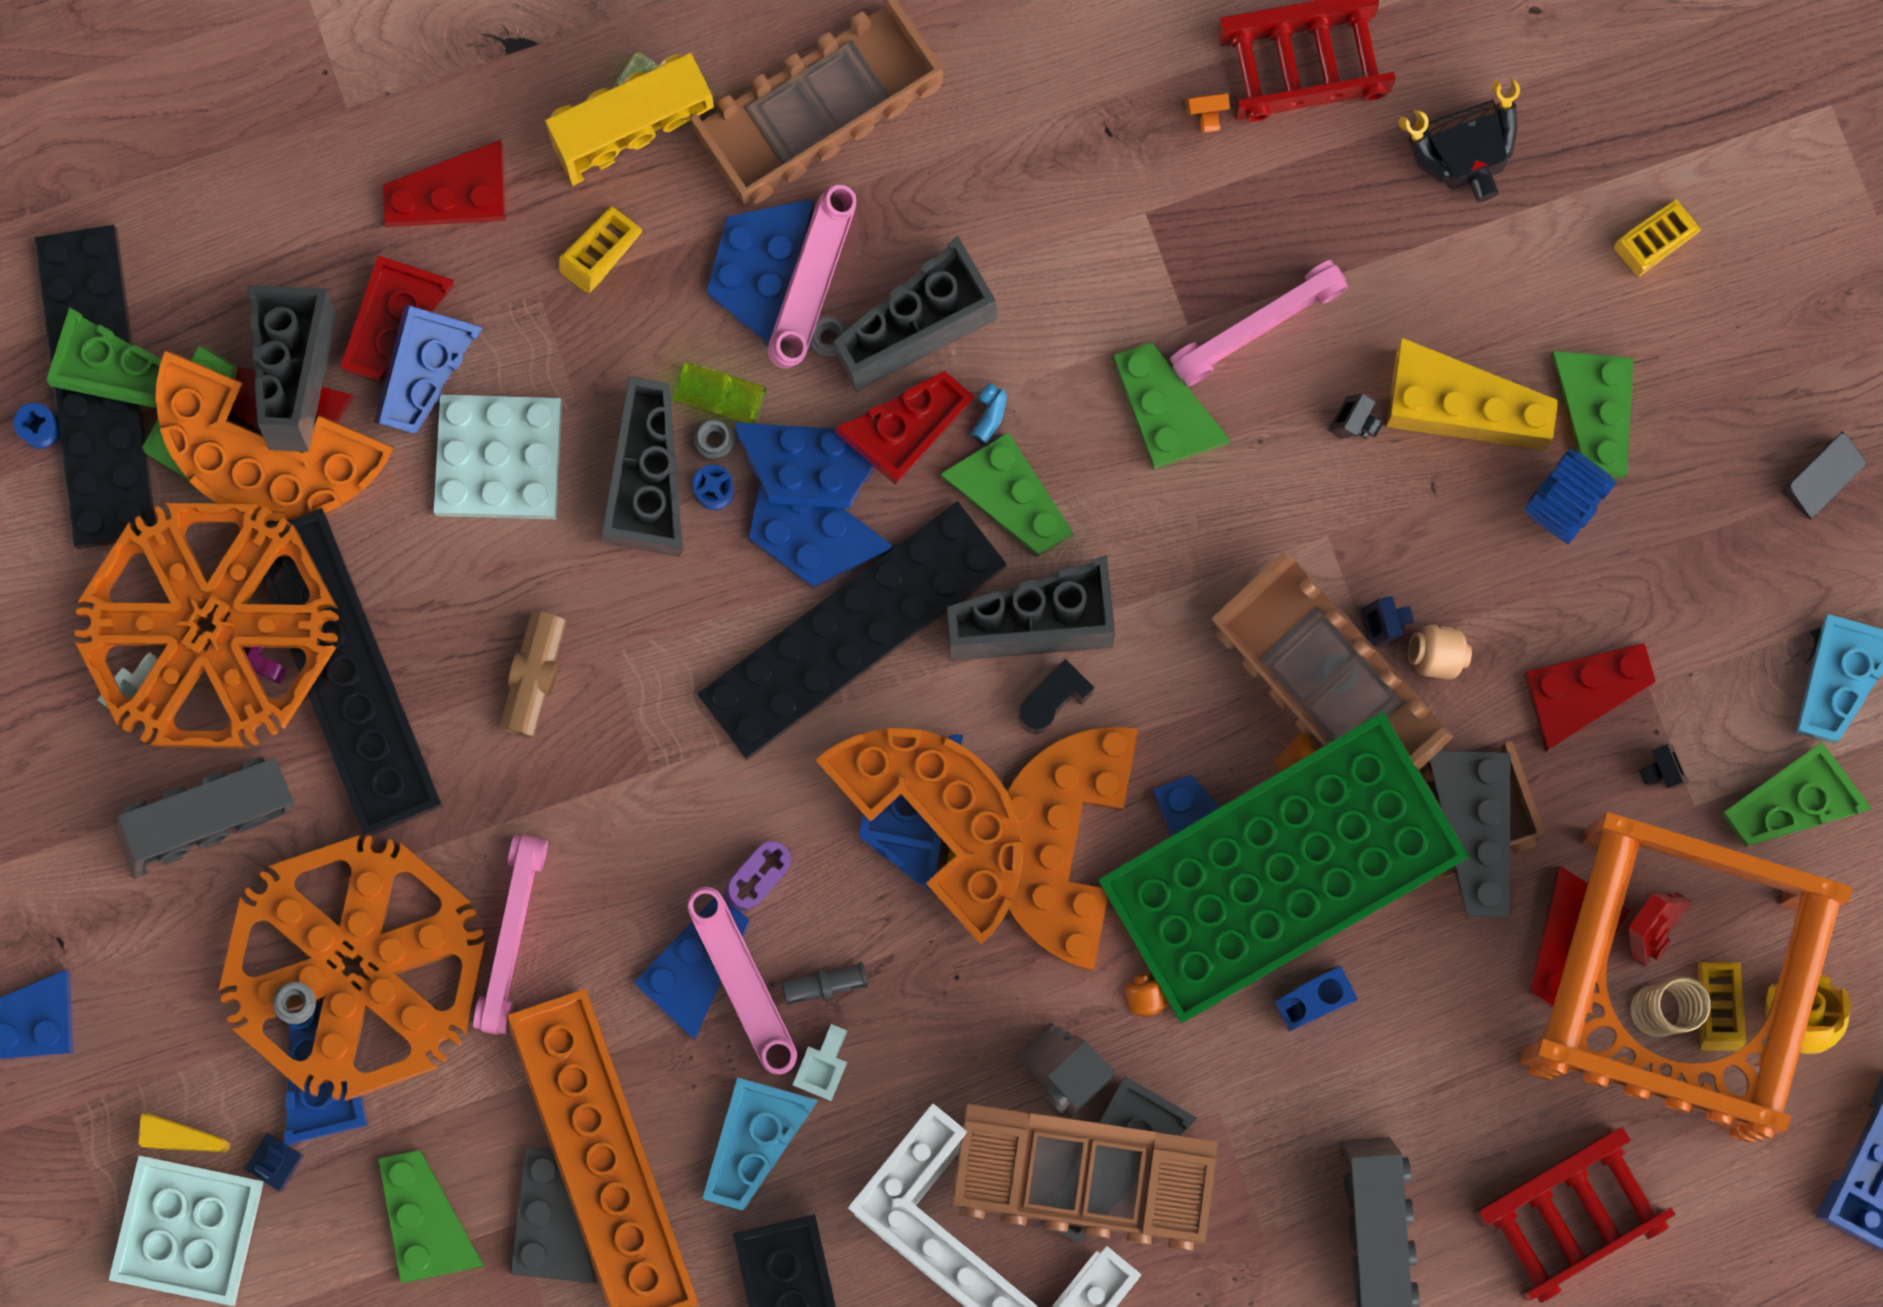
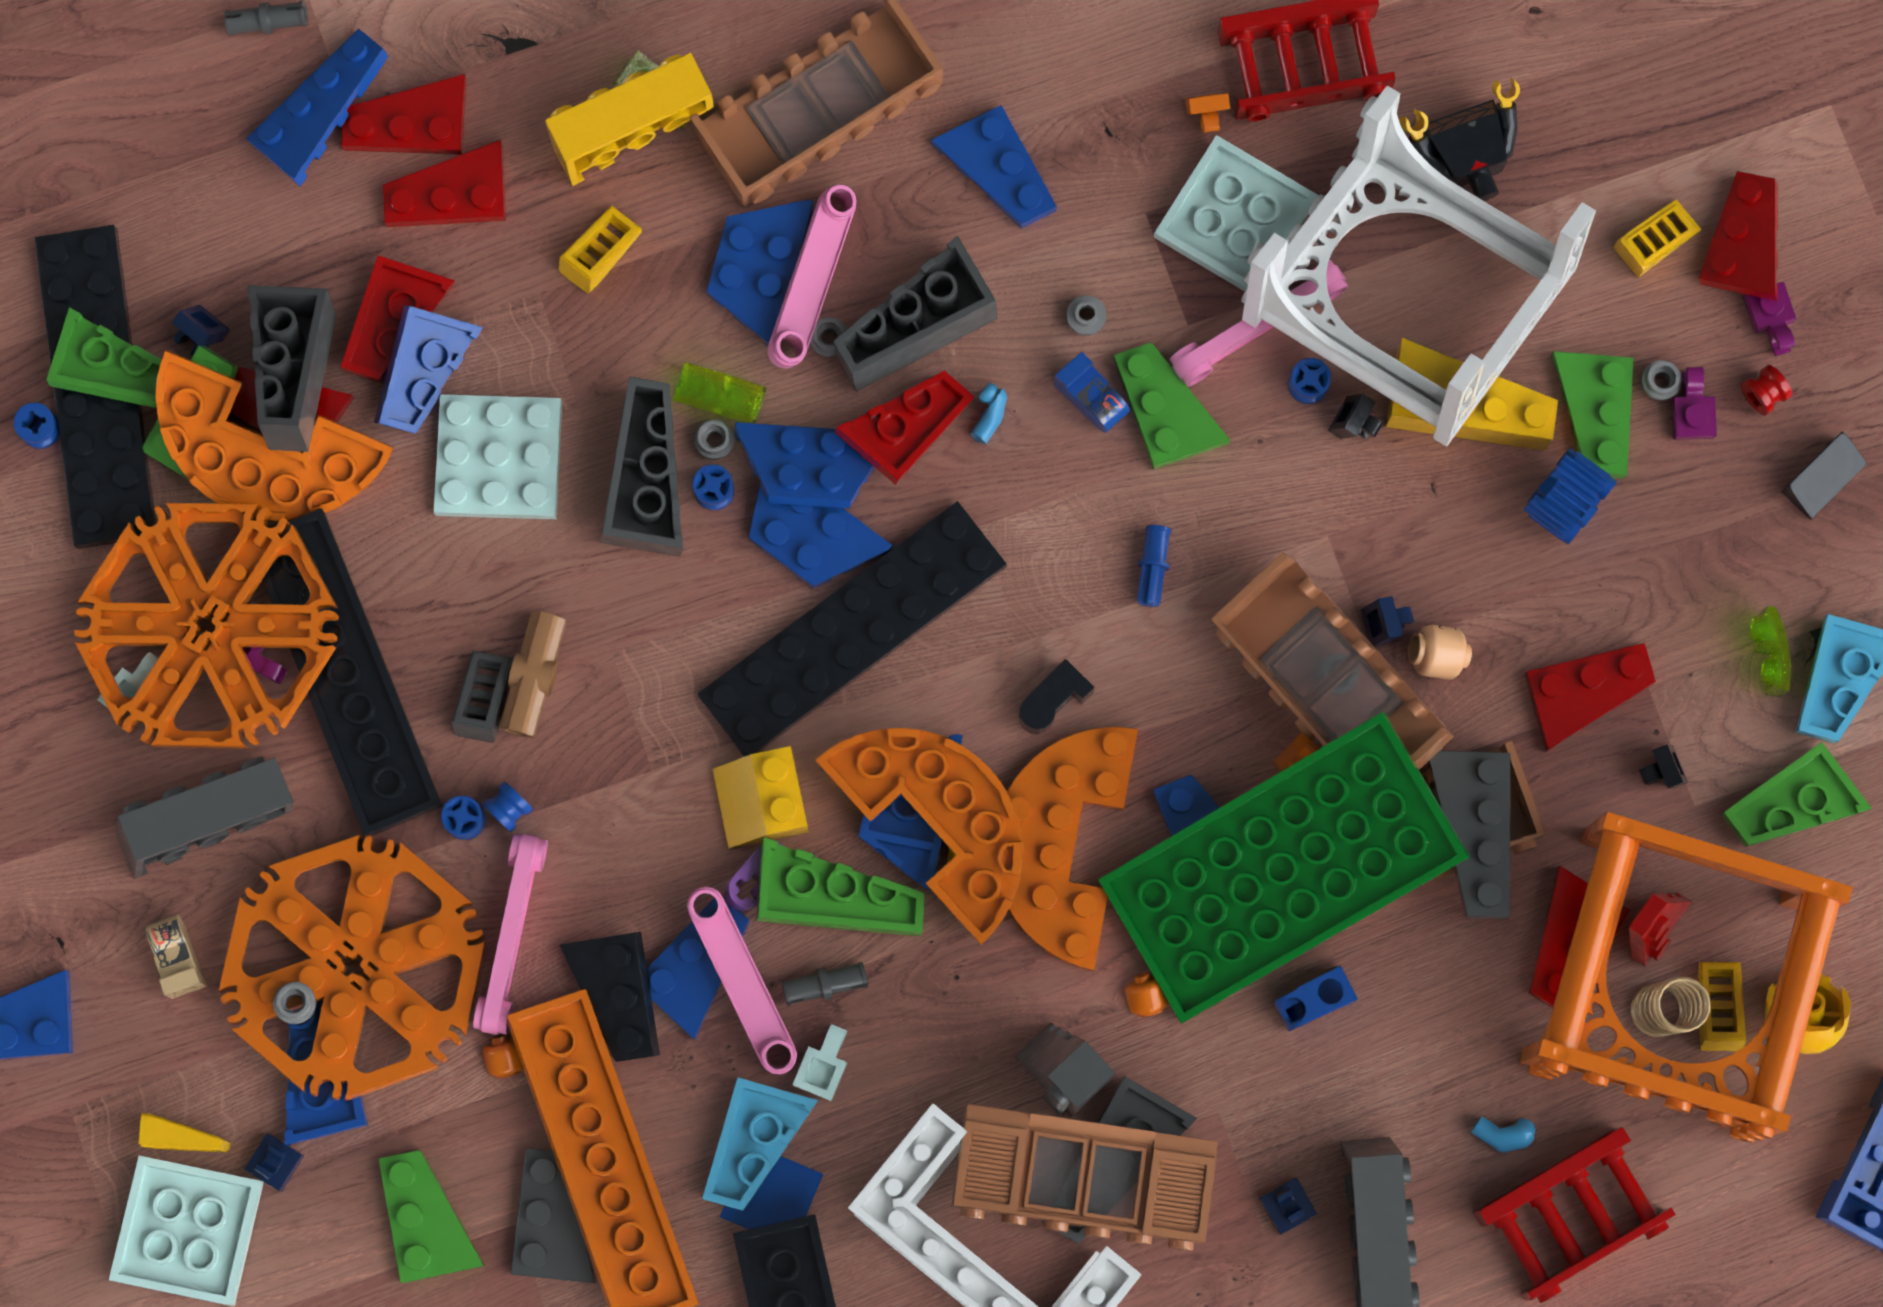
bright green wing [940,432,1073,557] -> none
dark grey wedge [947,555,1115,661] -> none
none -> tan leg [146,914,208,999]
none -> dark blue tile [172,305,230,356]
none -> dark grey pin [224,0,309,36]
none -> blue wing [246,29,389,187]
none -> red wing [341,74,467,155]
none -> blue wheel [441,796,486,840]
none -> dark grey slope [452,650,513,743]
none -> blue wheel [481,781,534,833]
none -> orange piece [482,1034,523,1078]
none -> black wing [559,932,660,1062]
none -> yellow slope [712,746,809,849]
none -> blue sticker [720,1156,823,1229]
none -> bright green wing [756,837,925,937]
none -> blue wing [931,105,1057,229]
none -> blue leg [1054,352,1130,433]
none -> light grey plate [1066,295,1107,336]
none -> blue axle [1136,525,1172,607]
none -> light aqua plate [1154,135,1318,291]
none -> white arch [1241,86,1596,447]
none -> dark blue tile [1259,1178,1317,1235]
none -> blue wheel [1288,358,1331,404]
none -> dark azure arm [1470,1116,1536,1153]
none -> light grey plate [1641,360,1682,401]
none -> magenta plate [1671,367,1717,440]
none -> red wing [1698,171,1778,302]
none -> red wheel [1741,365,1793,416]
none -> magenta plate [1743,282,1796,356]
none -> clear neon green slope [1749,606,1791,697]

